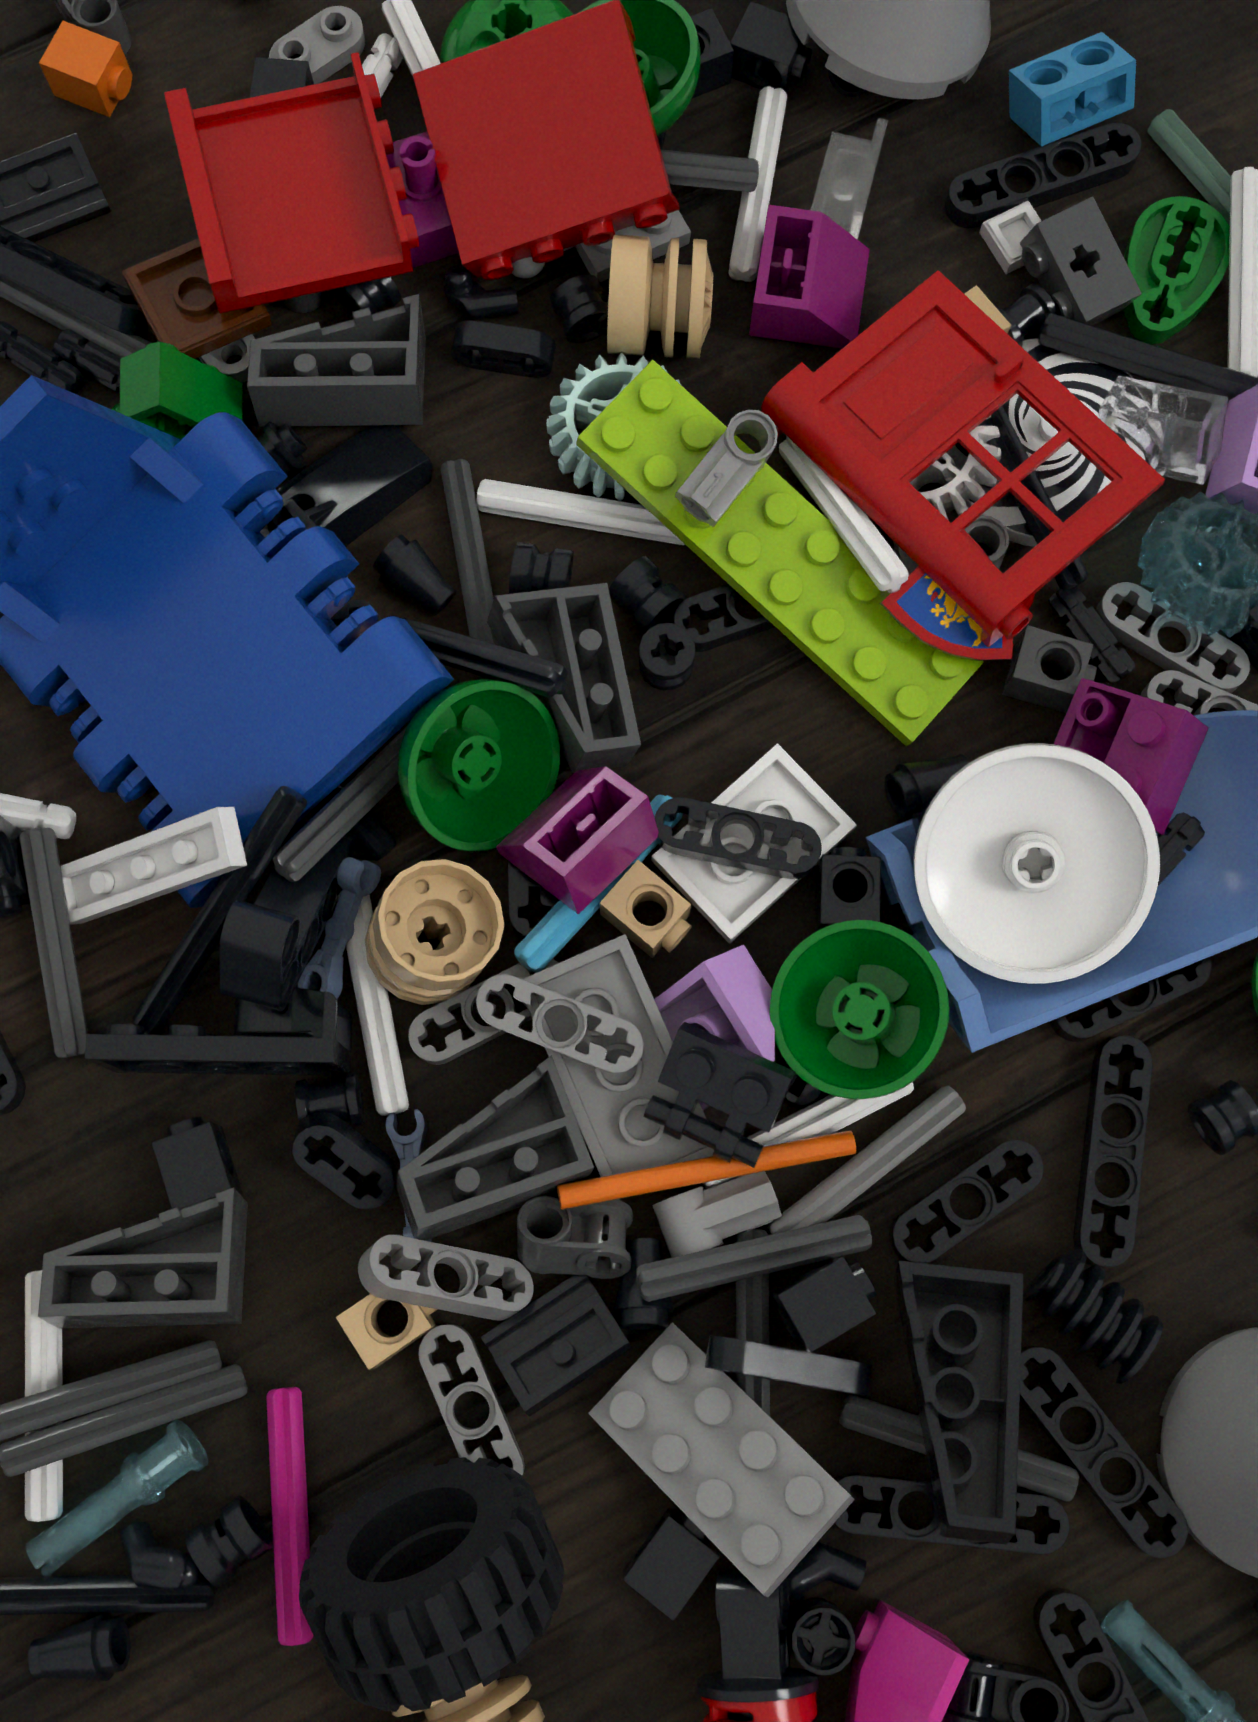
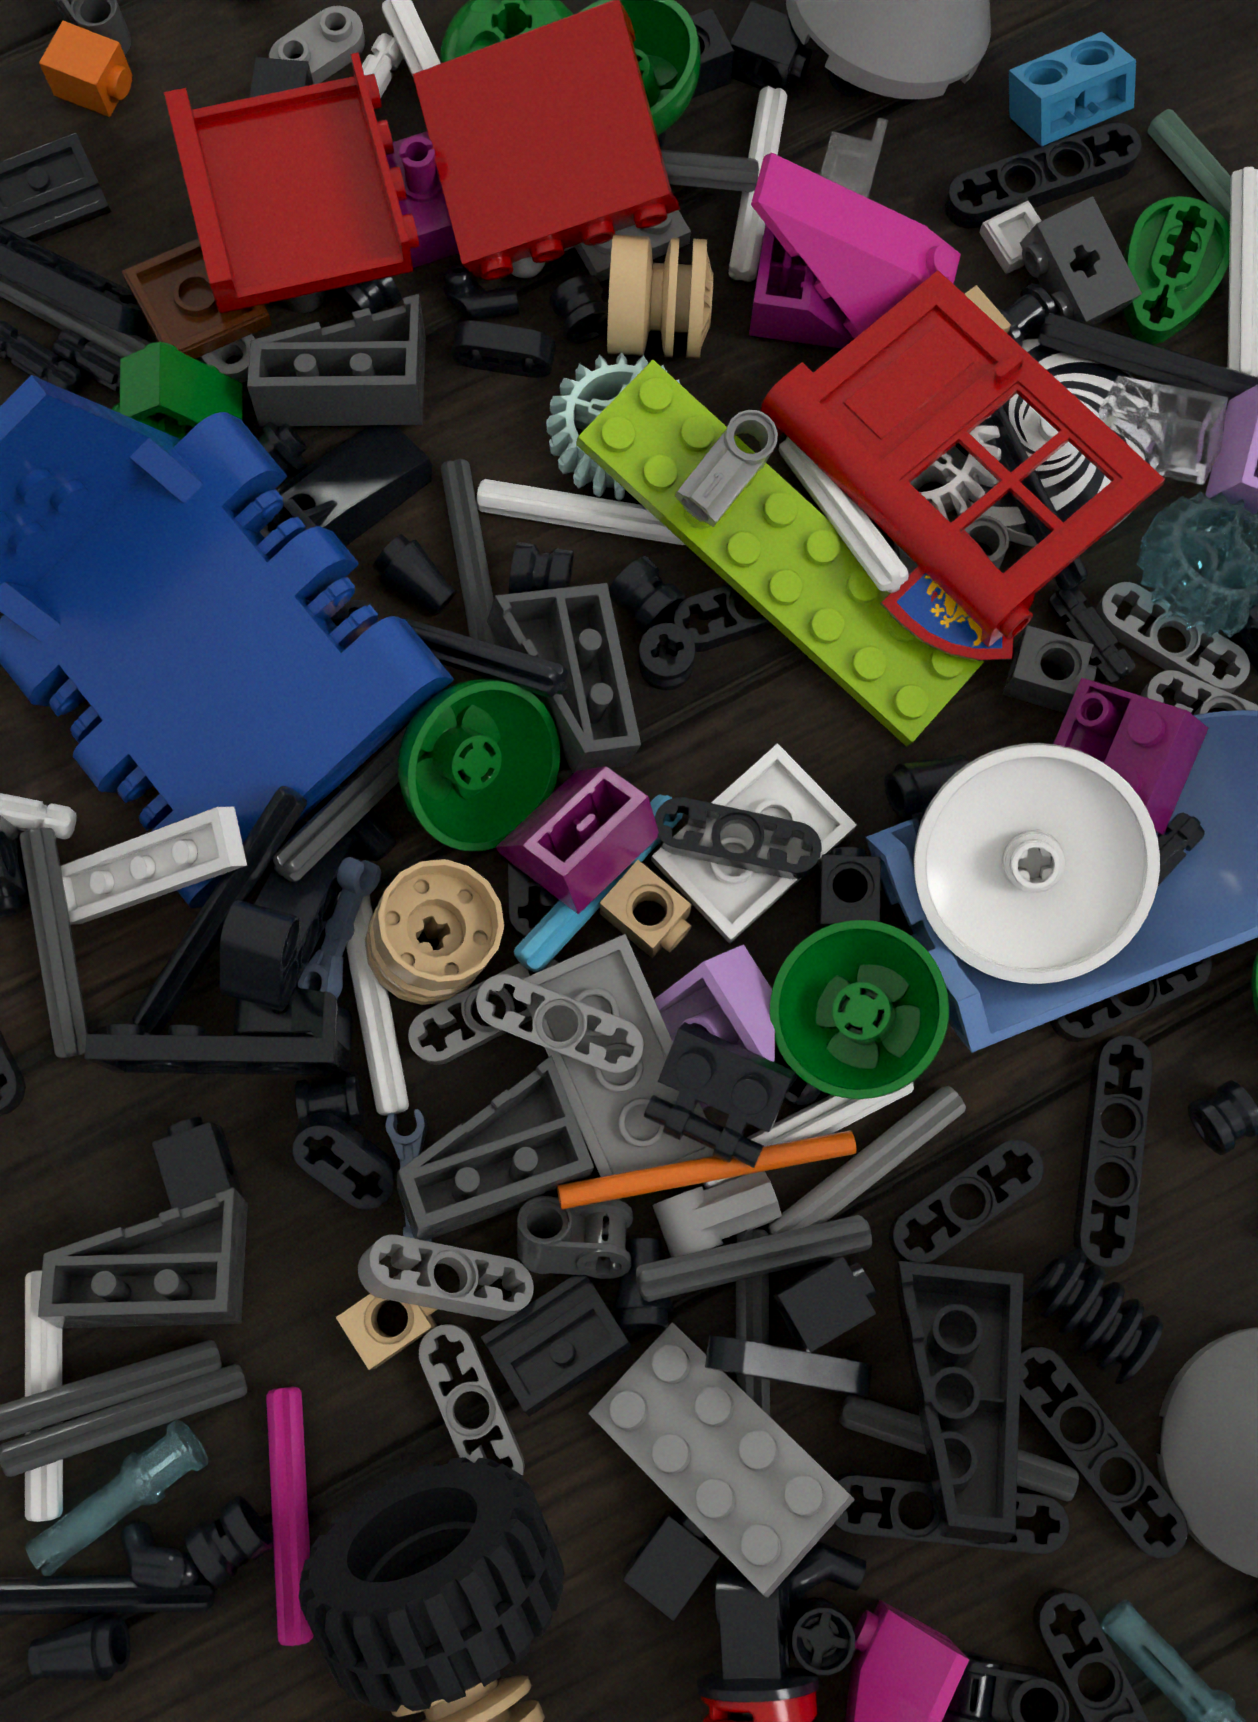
none -> dark pink wedge [751,153,961,339]

